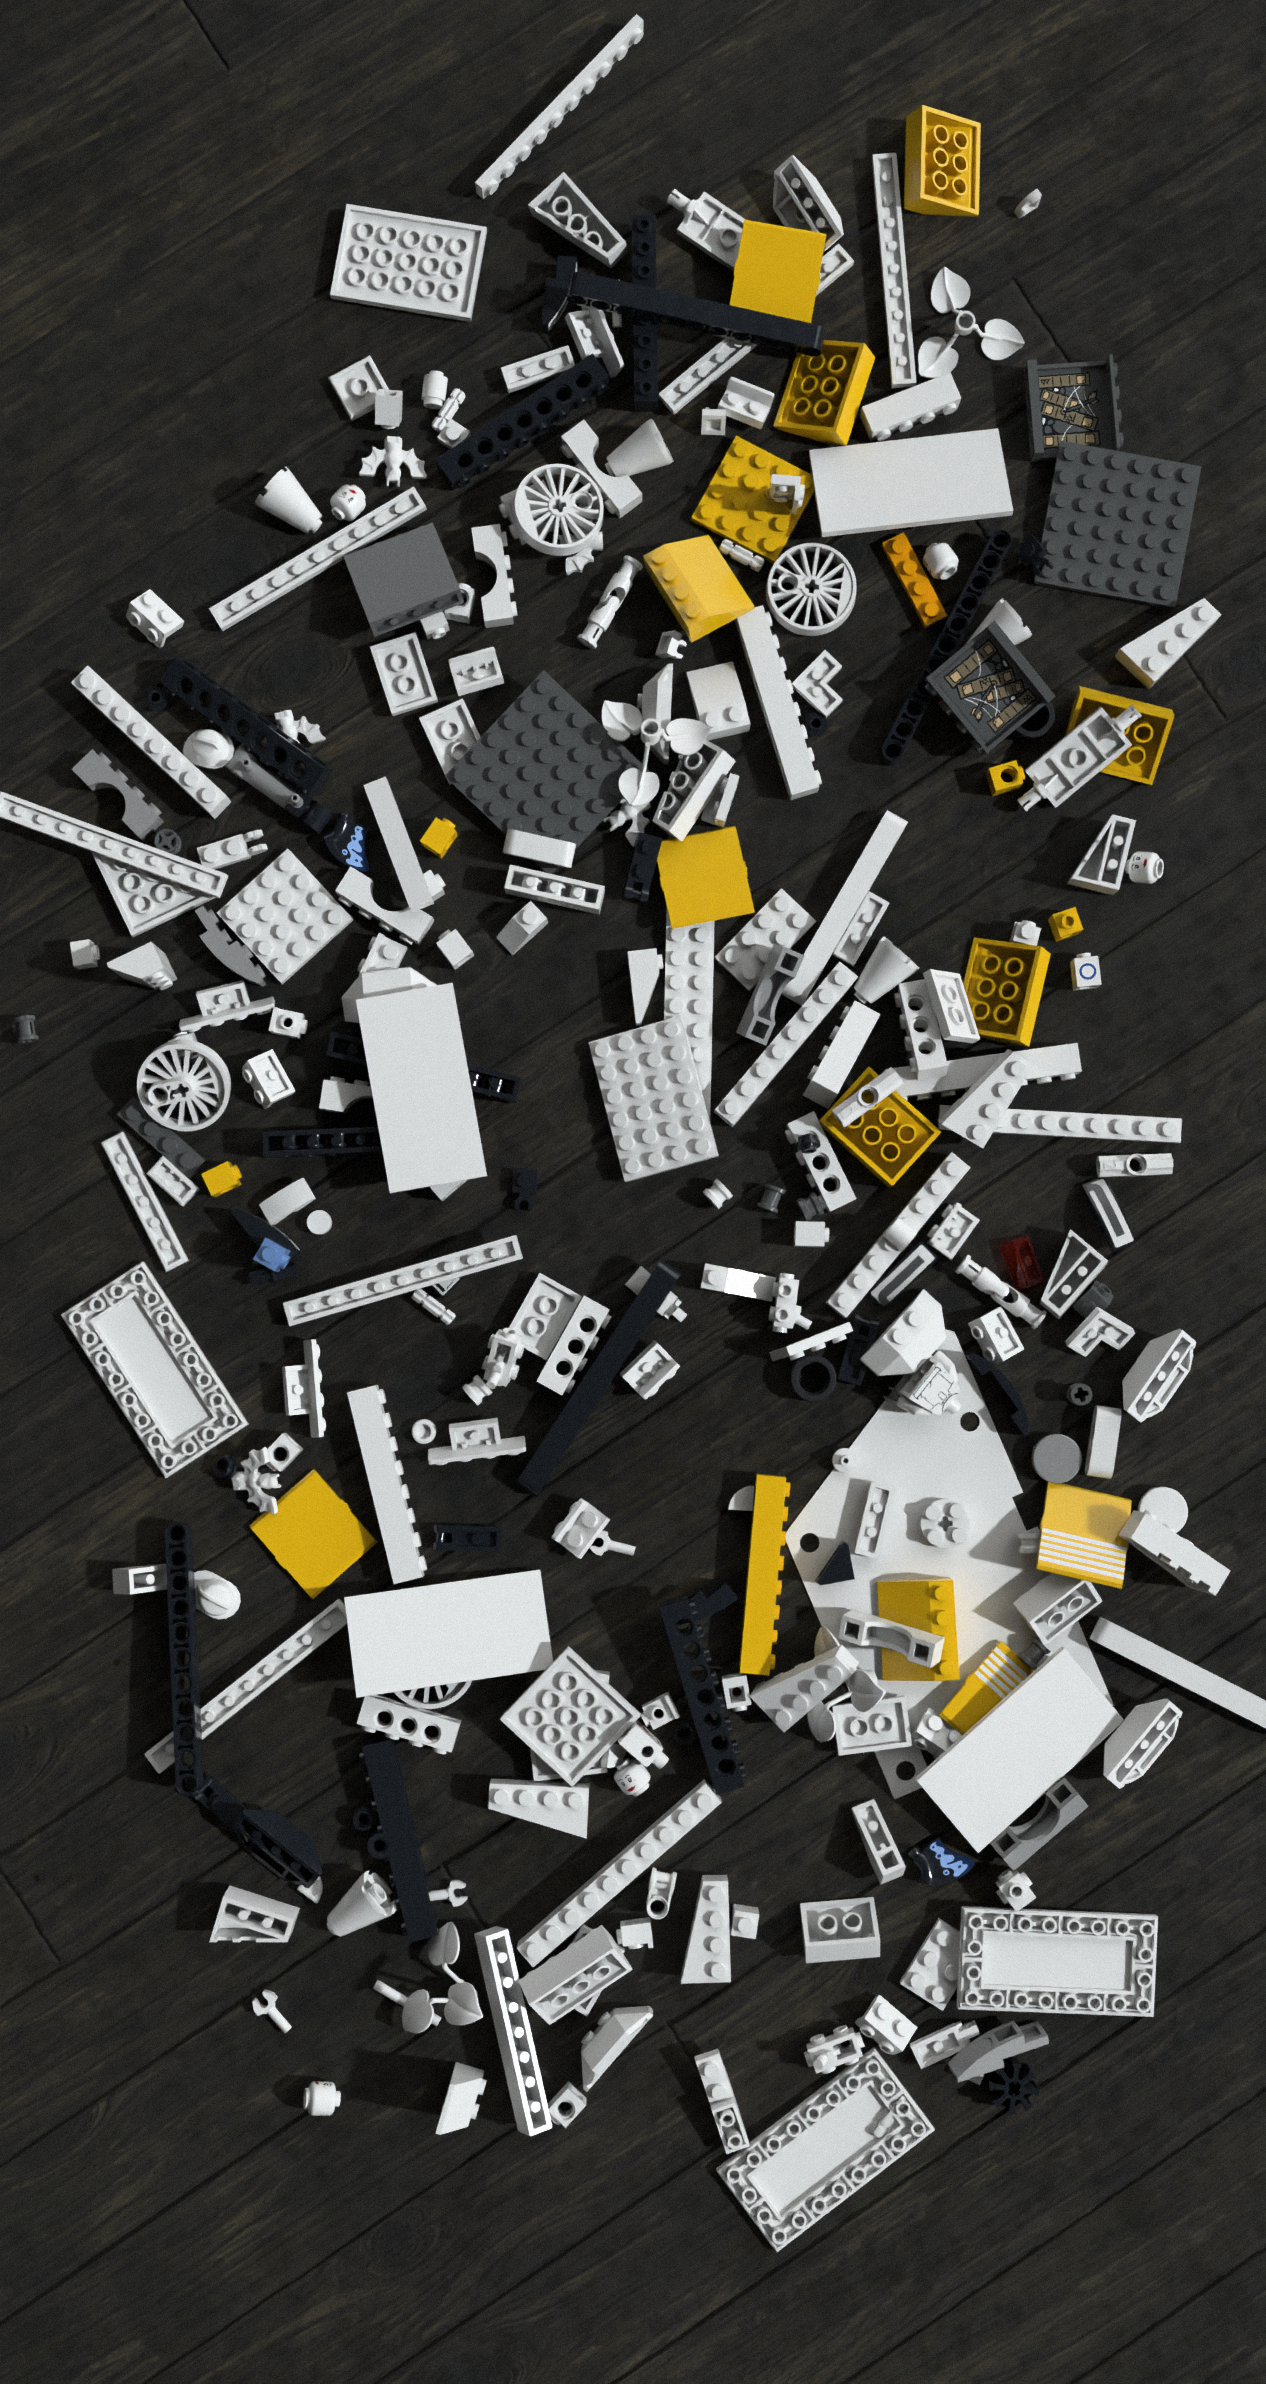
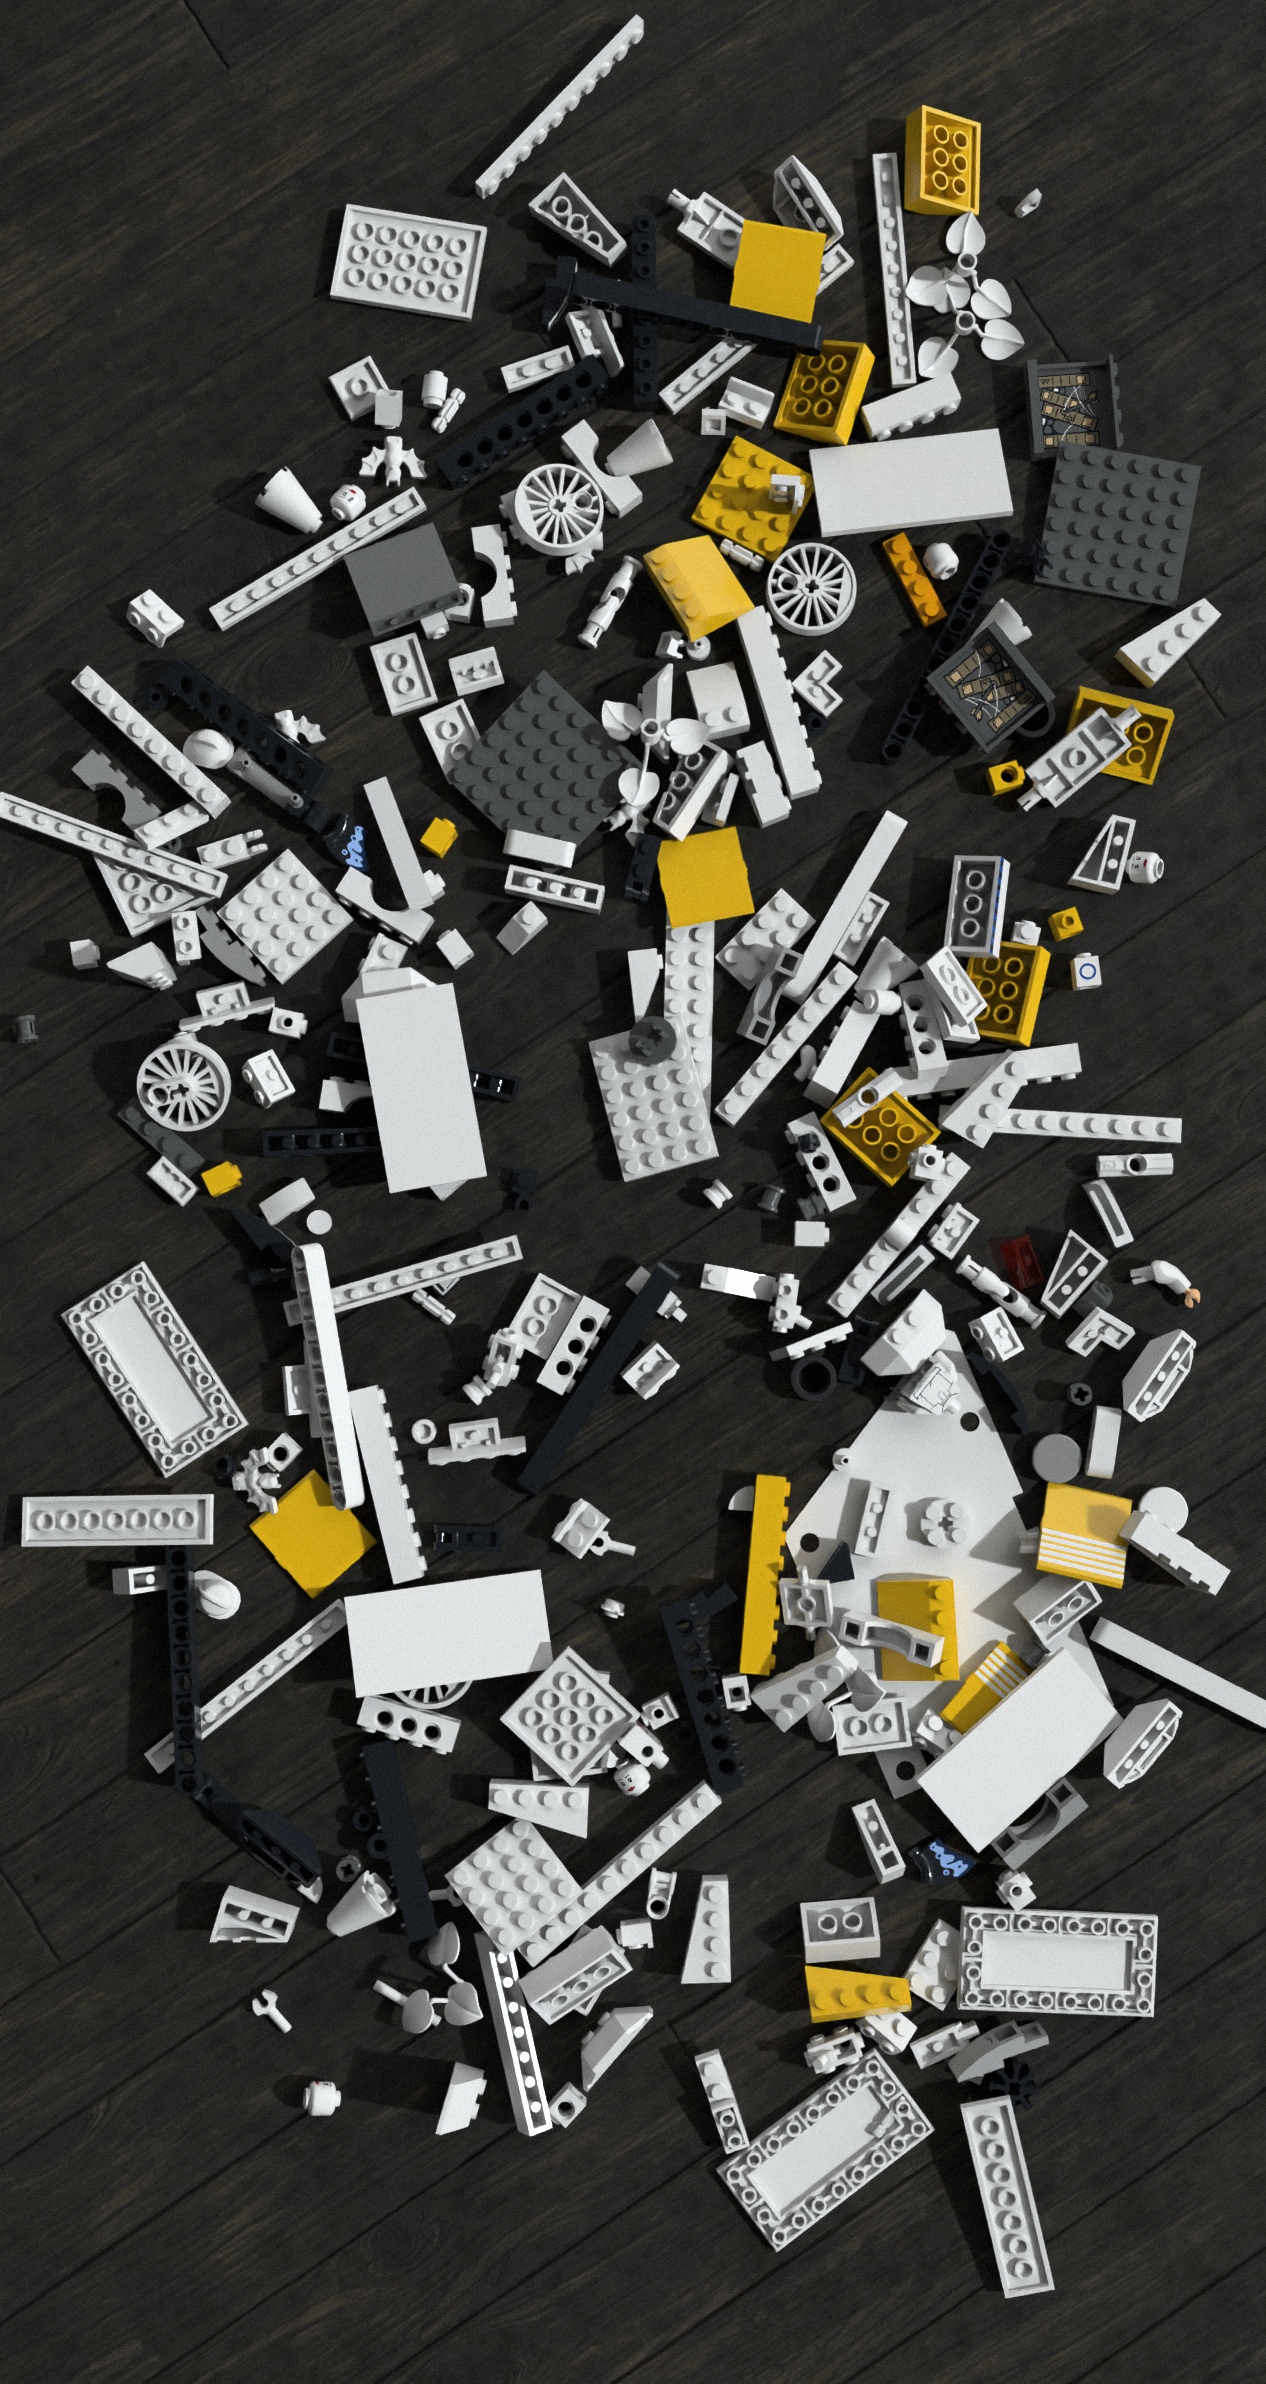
white tile [101,1132,189,1272] -> none
medium blue brick [253,1238,290,1272] -> none
white plate [437,418,471,449] -> none
white brick [730,1904,759,1939] -> none
none -> white plate [21,1494,214,1547]
none -> white plate [134,800,209,851]
none -> white bracket [171,911,201,966]
none -> white beam [291,1243,365,1511]
none -> dark grey bush [336,1855,361,1882]
none -> white plate [445,1817,584,1957]
none -> white plate [601,1598,625,1618]
none -> dark grey plate [628,1016,678,1065]
none -> white tile [686,636,710,661]
none -> white wedge [735,740,791,828]
none -> white plate [779,1565,835,1641]
none -> white arm [793,1045,817,1082]
none -> yellow wedge [805,1966,912,2023]
none -> white brick [863,990,901,1015]
none -> white plant [905,211,1011,320]
none -> white brick [908,1144,945,1183]
none -> white plate [919,945,987,1028]
none -> white brick [944,855,1010,958]
none -> white plate [960,2095,1055,2299]
none -> white arm [1130,1260,1200,1308]

